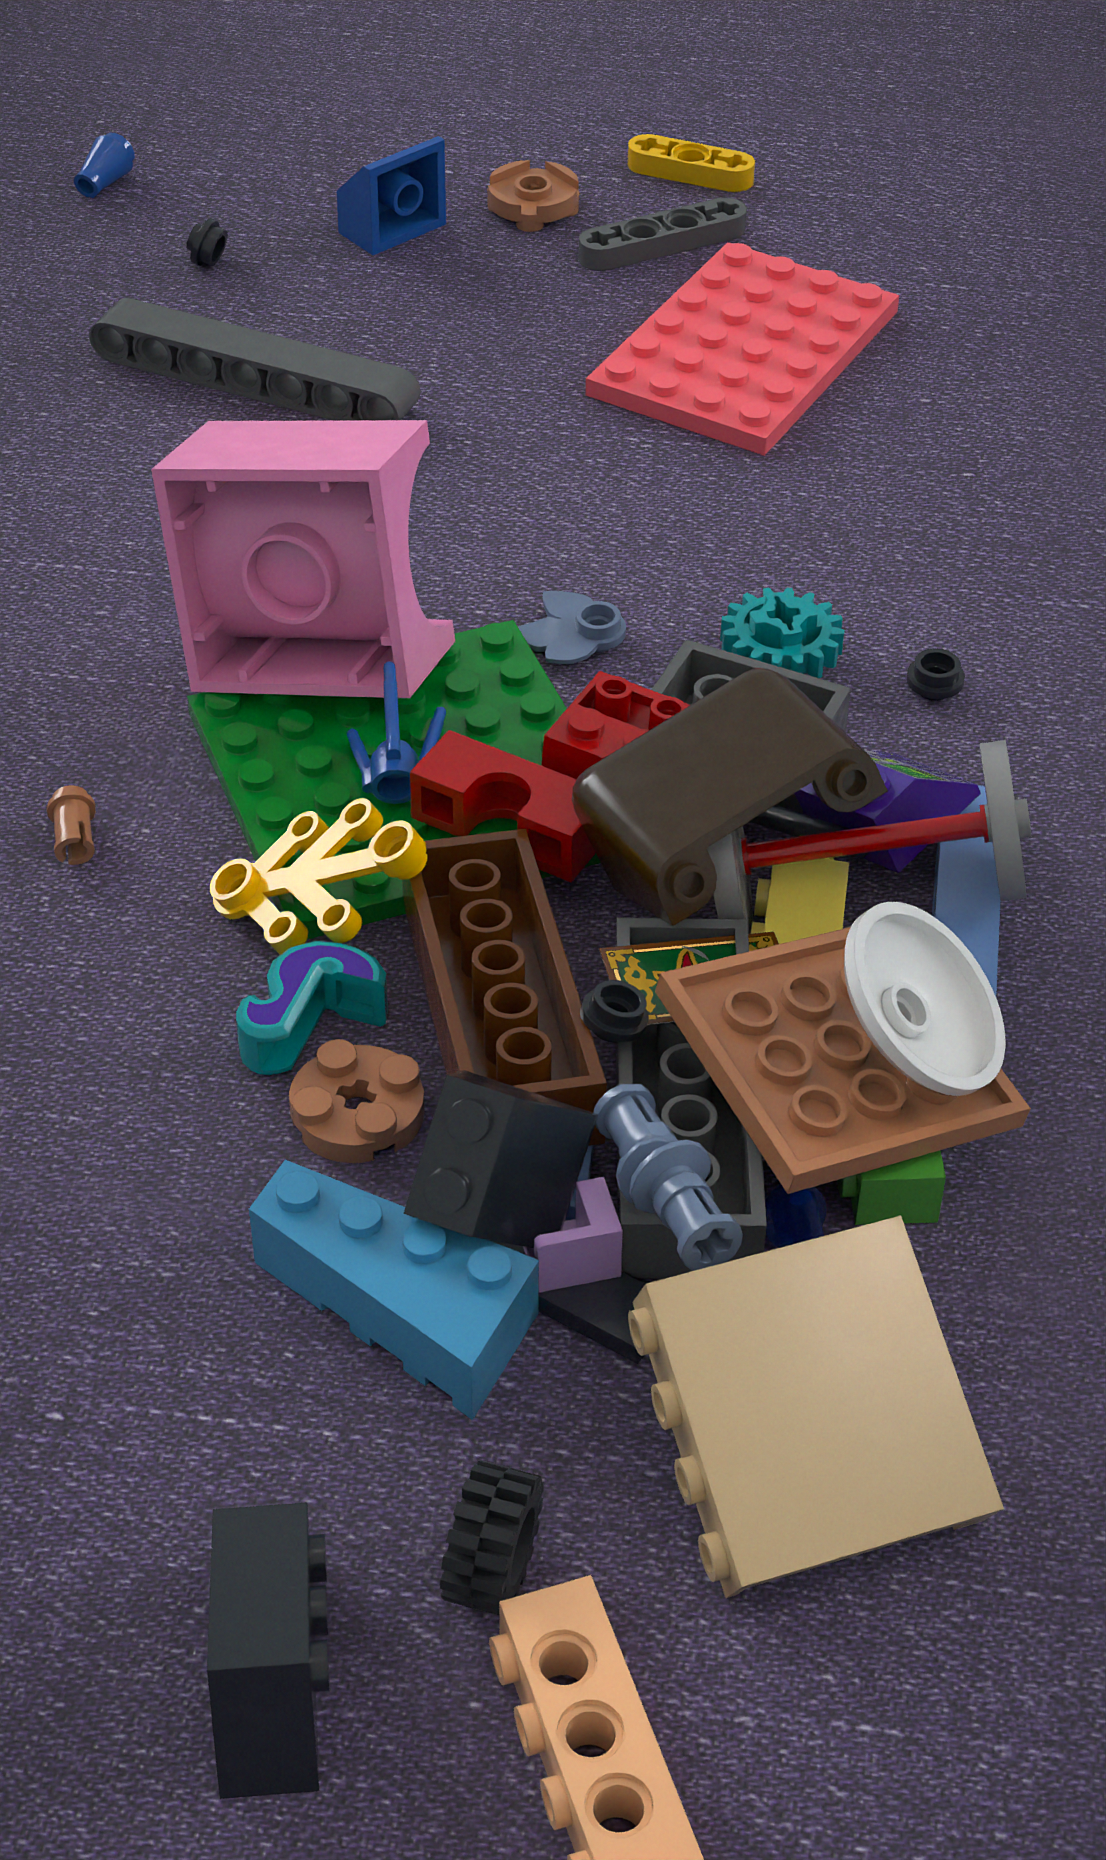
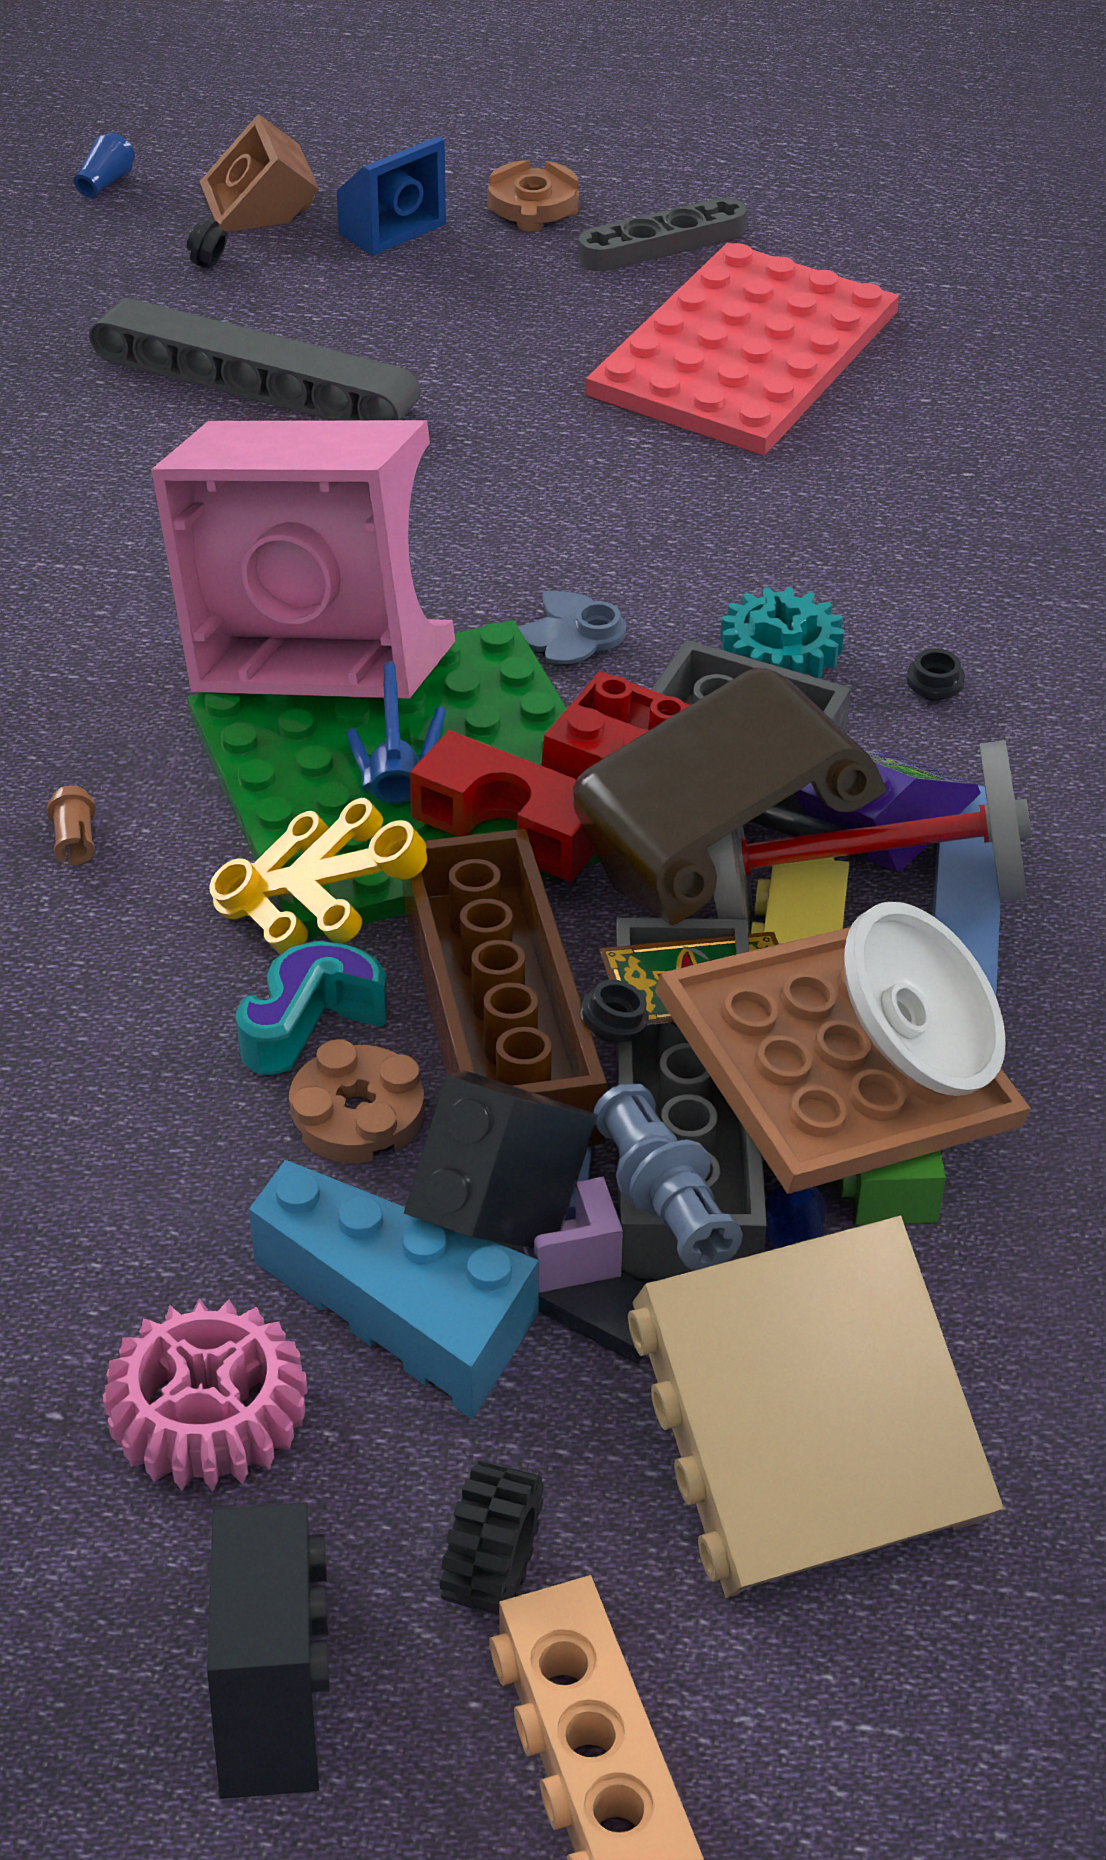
yellow beam [628,134,755,192] -> none
none -> bright pink gear [103,1298,308,1492]
none -> nougat slope [199,114,319,232]

